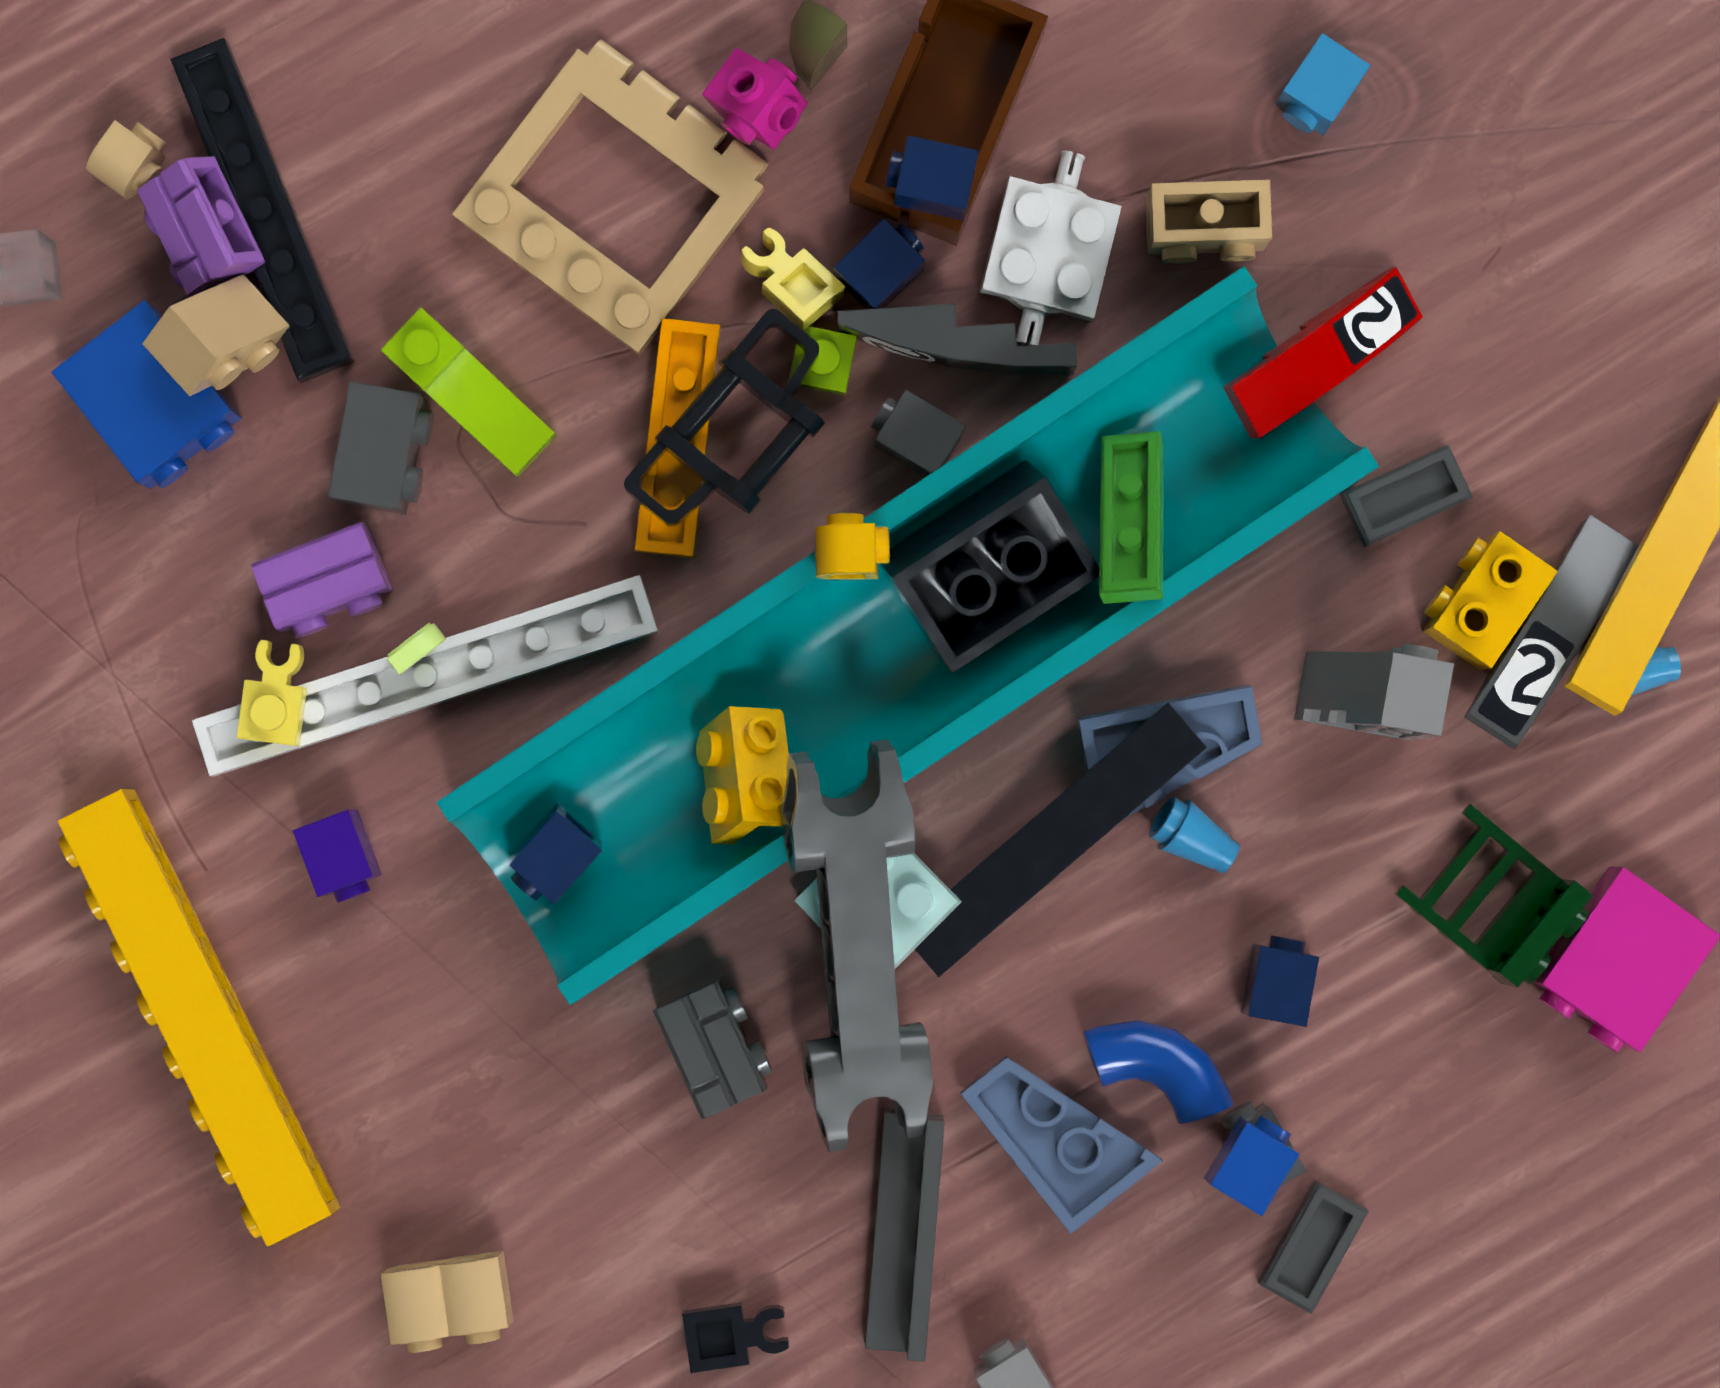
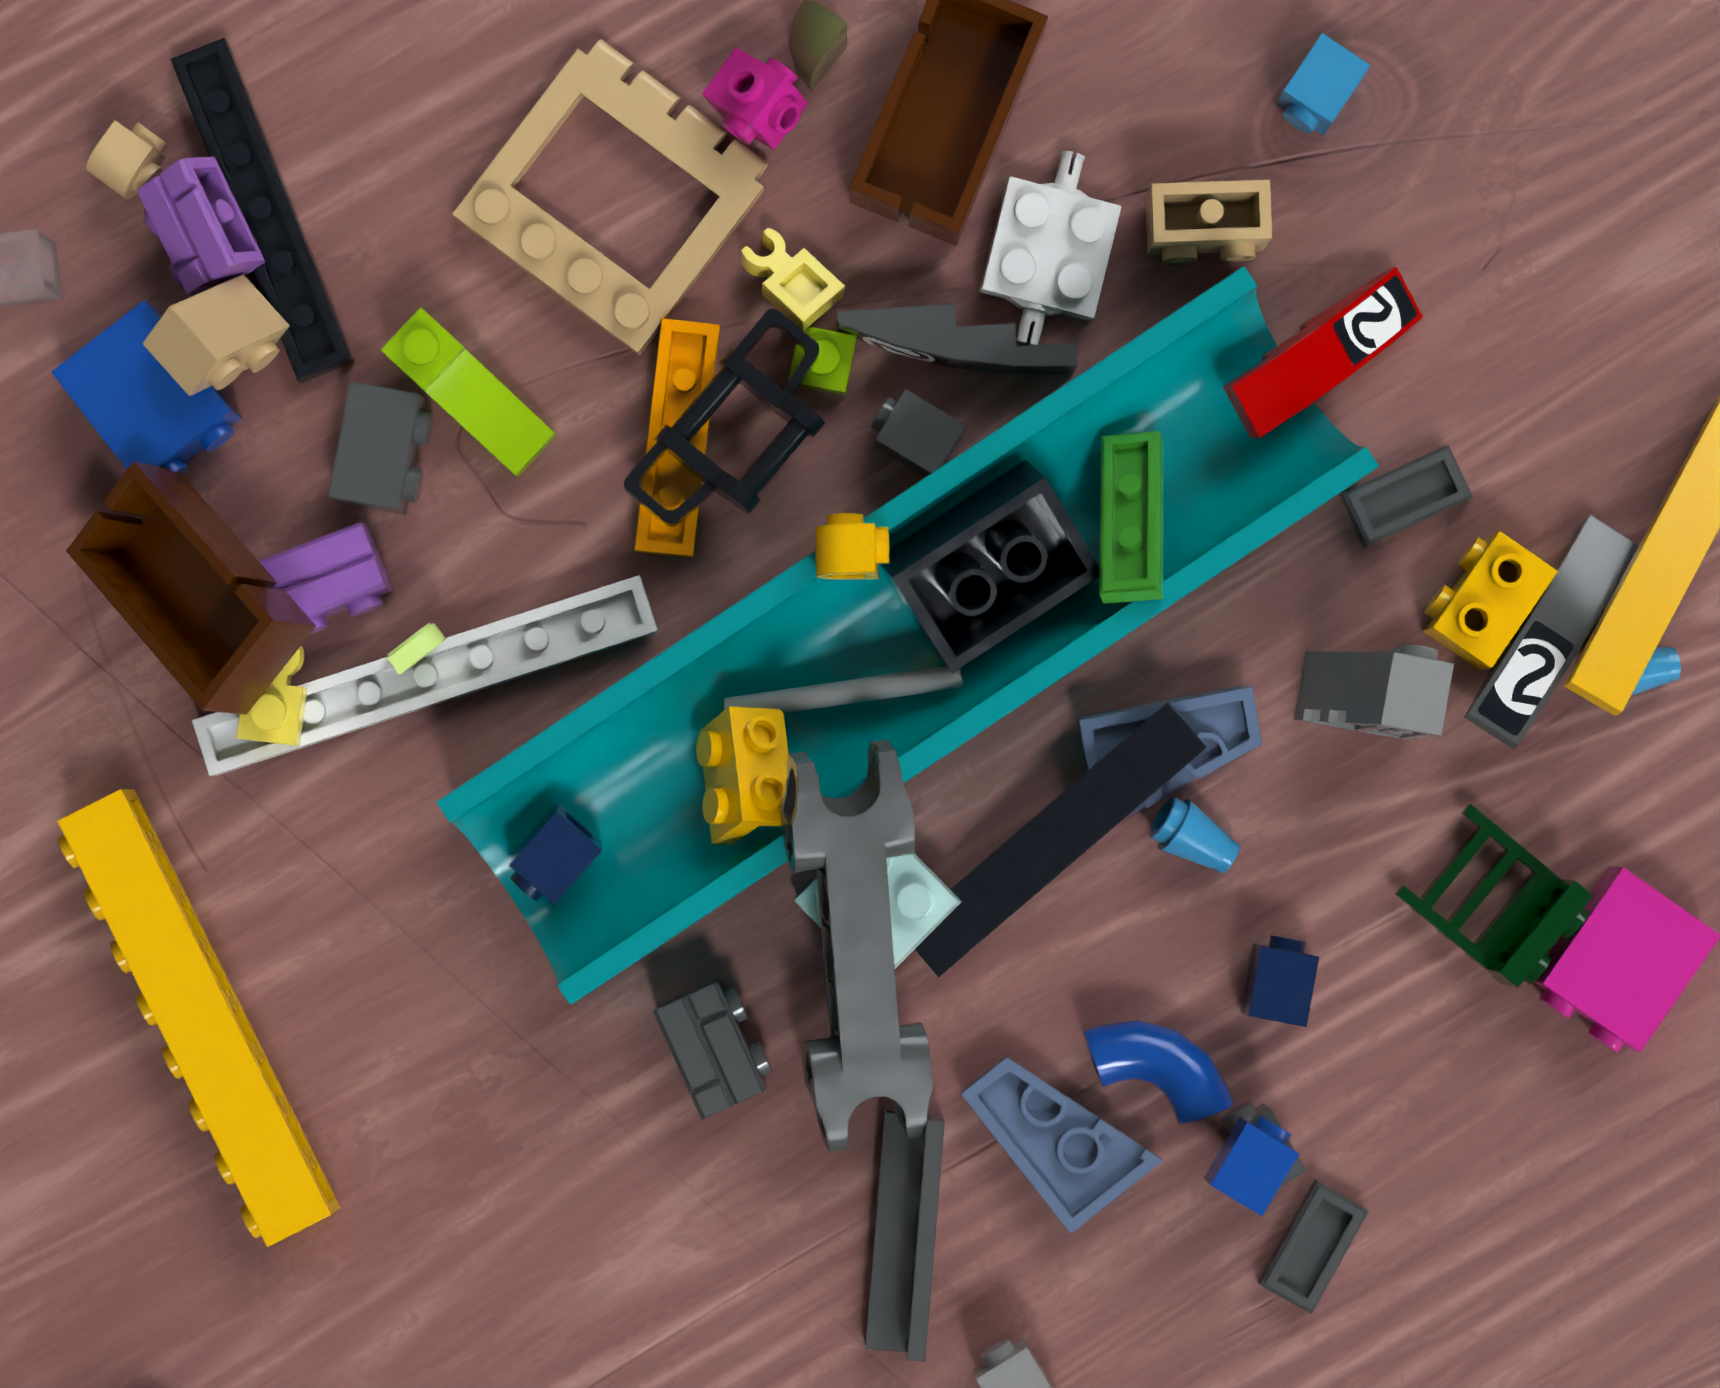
dark purple brick [292,809,382,903] -> none
tan brick [381,1251,514,1353] -> none
black plate [682,1302,789,1373] -> none
dark blue brick [834,218,925,309] -> none
dark blue brick [886,135,979,221] -> none
none -> reddish brown piece [66,461,316,715]
none -> light grey bar [724,666,963,713]

